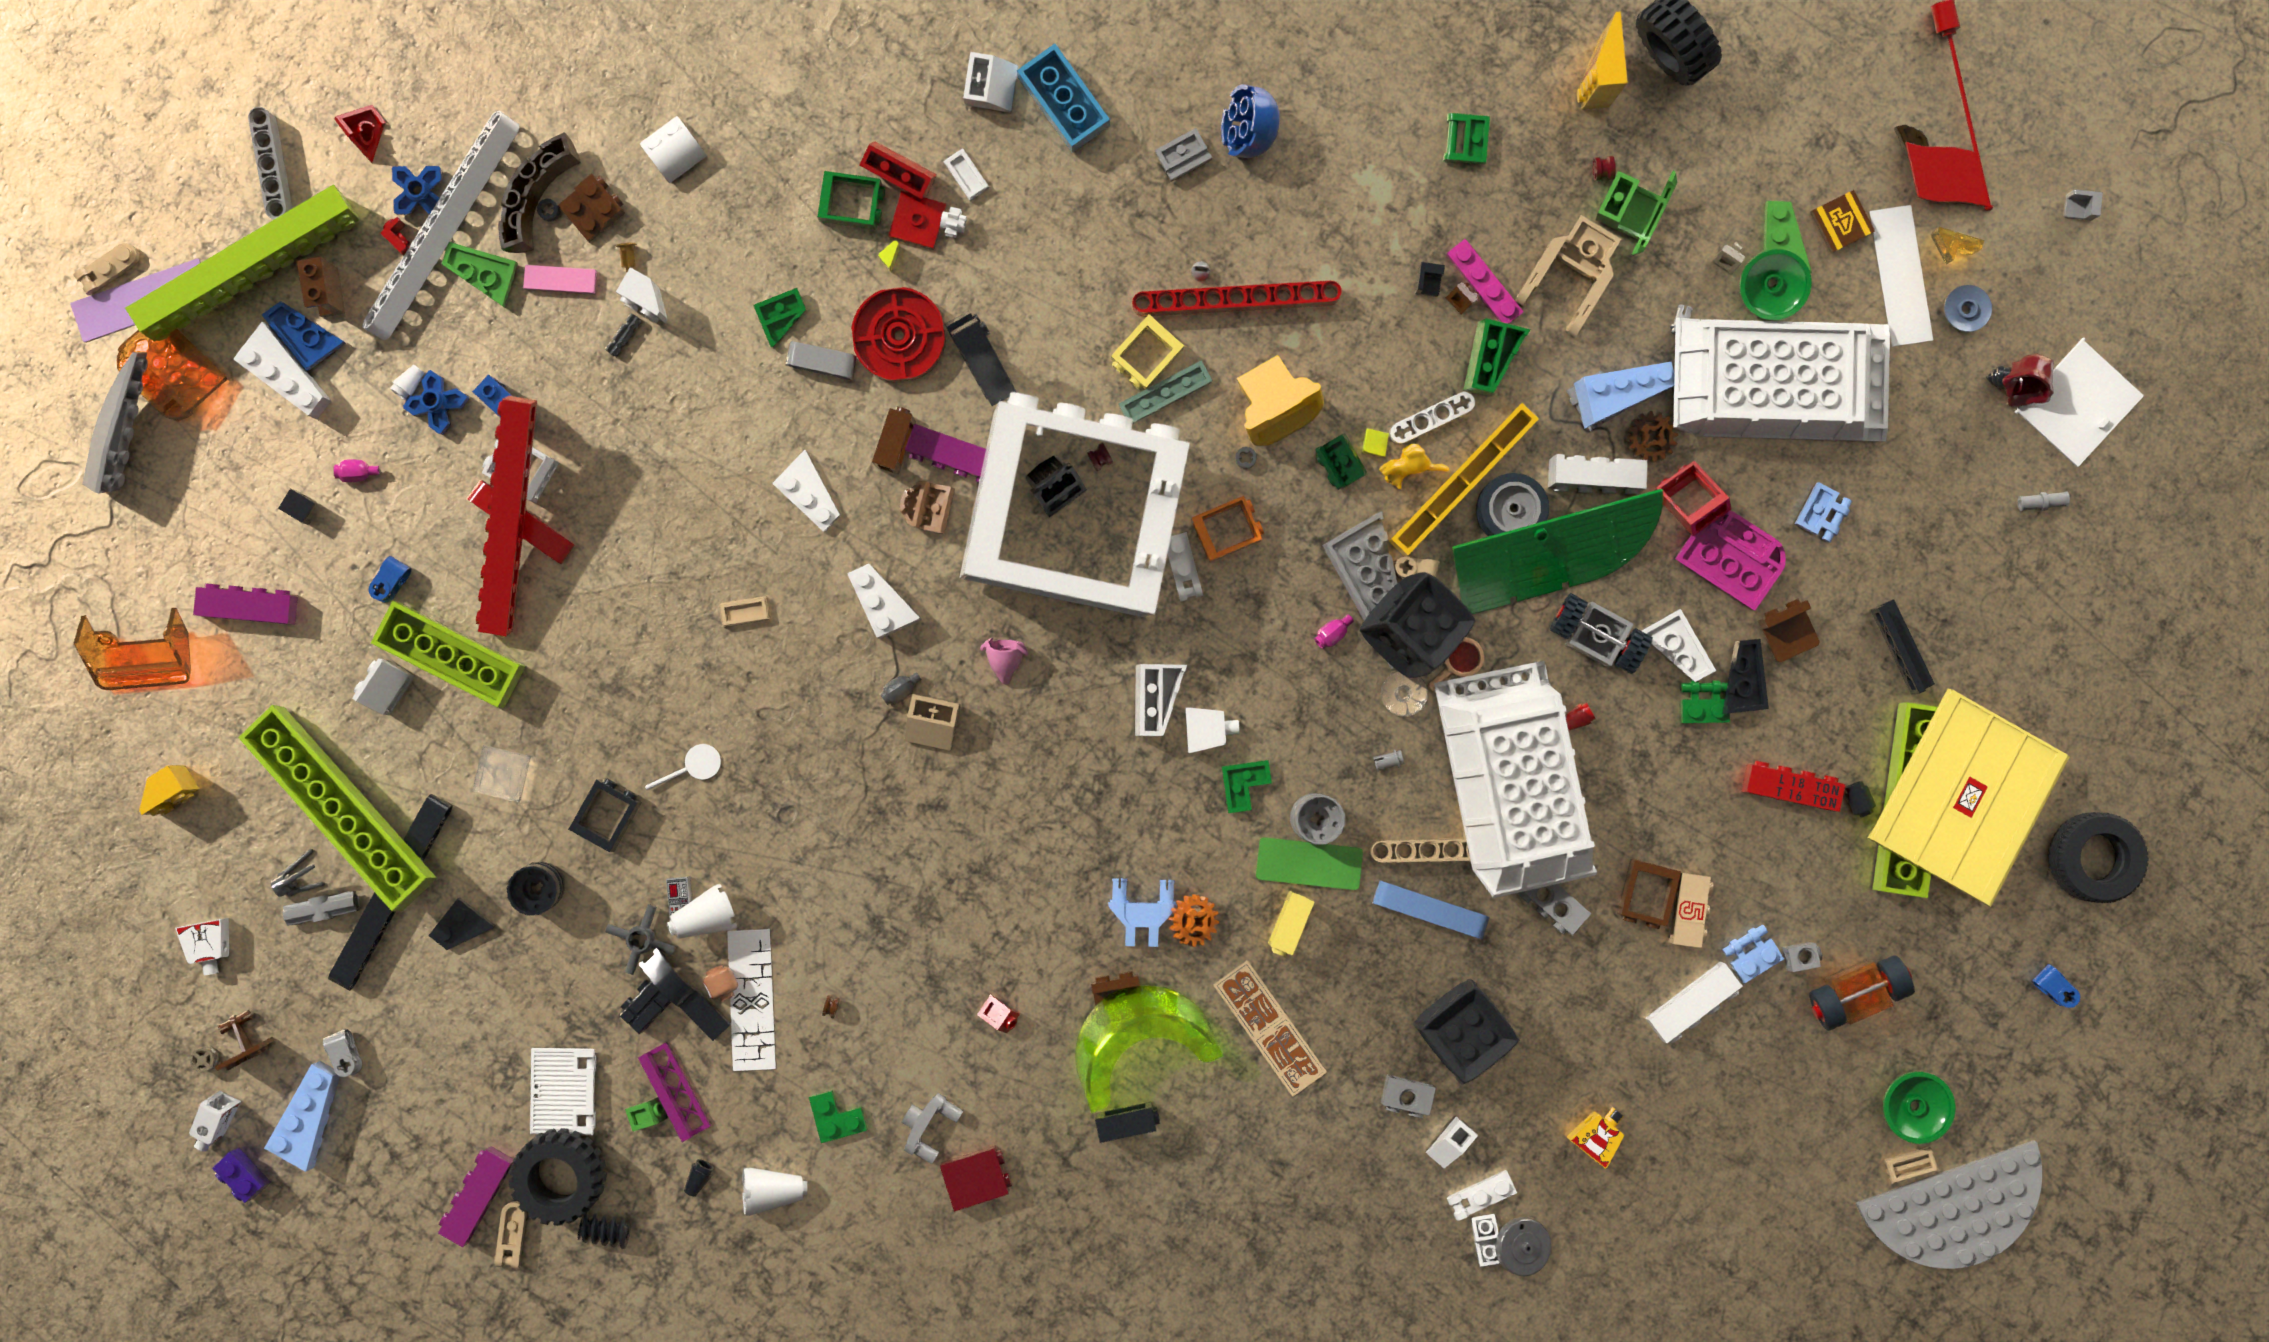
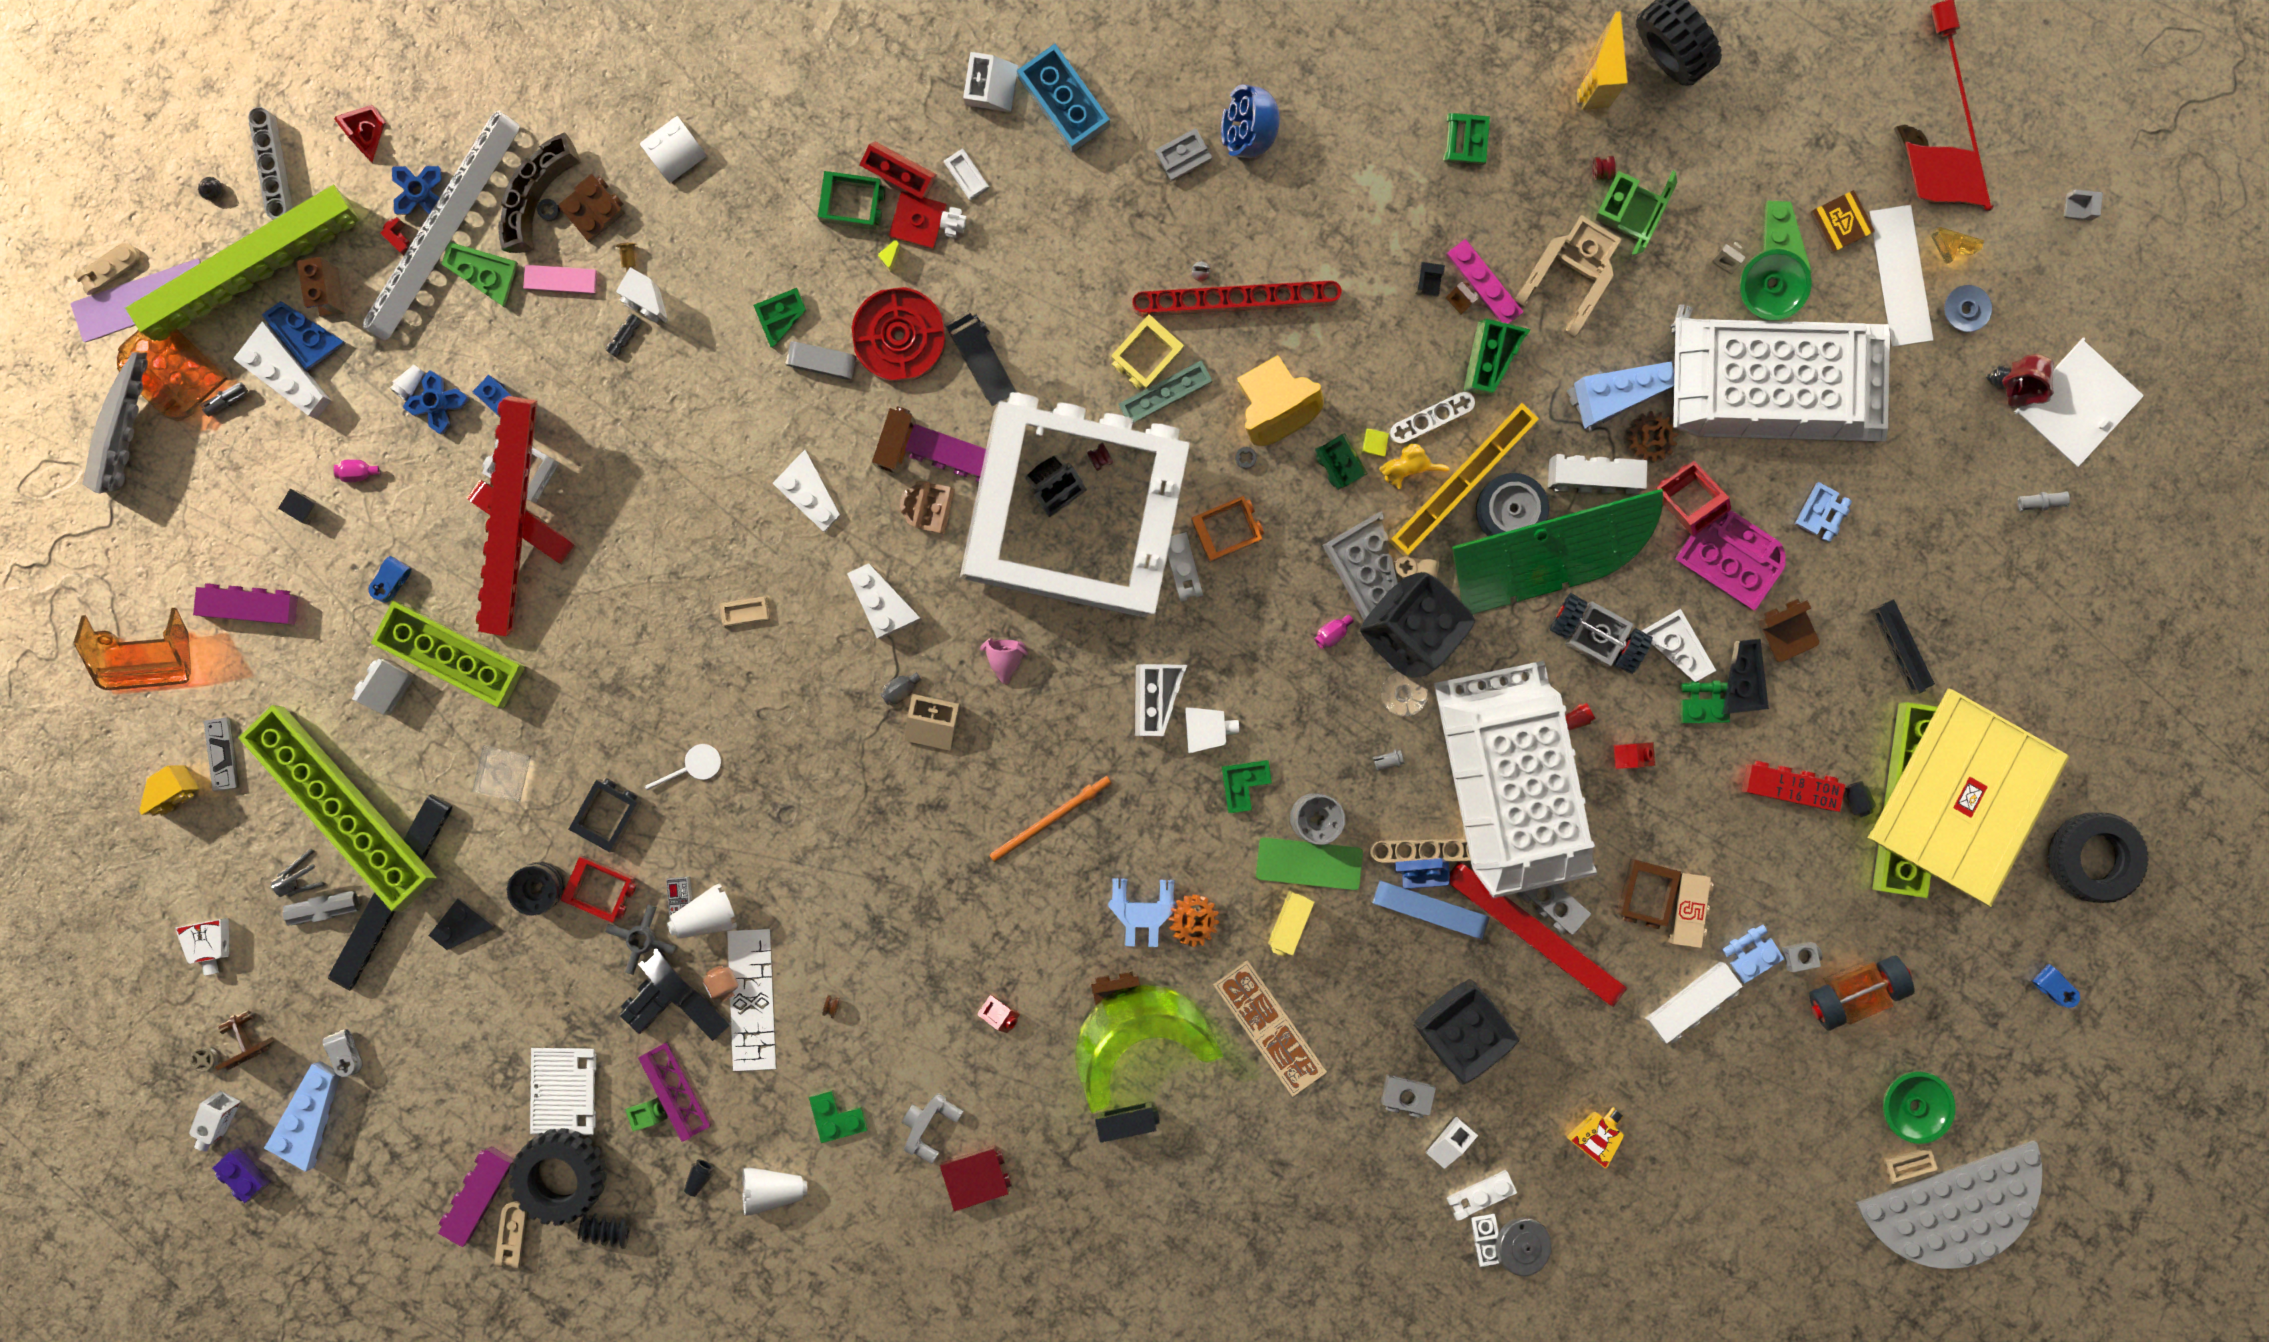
piece [1427,637,1484,692] -> none
none -> black plate [198,177,223,201]
none -> dark grey axle [200,382,248,417]
none -> light grey tile [203,717,239,791]
none -> red window [560,856,637,923]
none -> orange bar [989,776,1112,862]
none -> blue bracket [1395,858,1450,889]
none -> red beam [1450,861,1628,1007]
none -> red brick [1614,742,1656,769]

